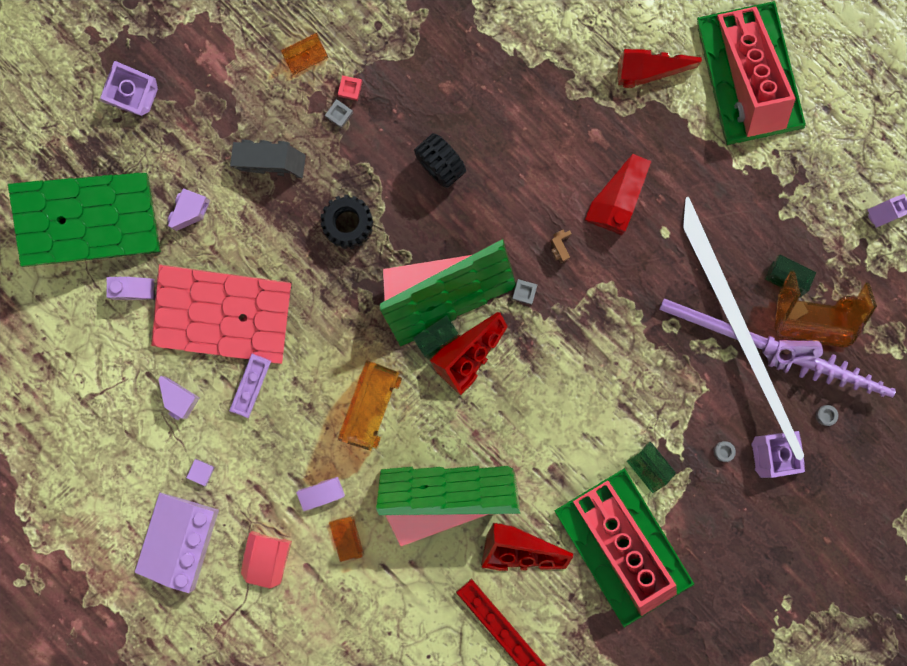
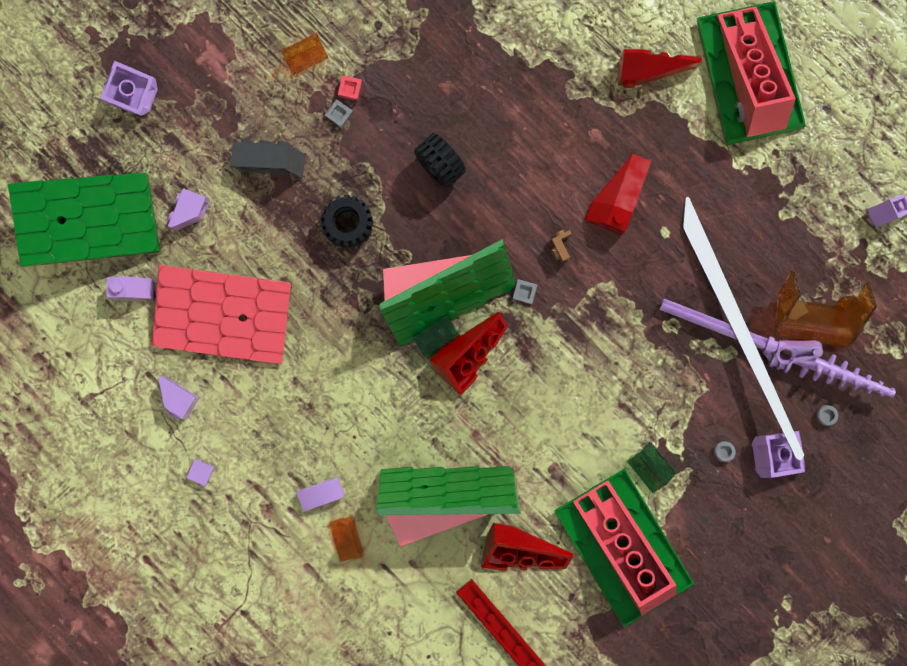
lavender slope [135,492,219,593] -> none
lavender tile [229,353,271,418] -> none
coral slope [241,531,292,589] -> none
clear orange windscreen [338,360,402,451] -> none
clear green hinge [765,254,817,297] -> none

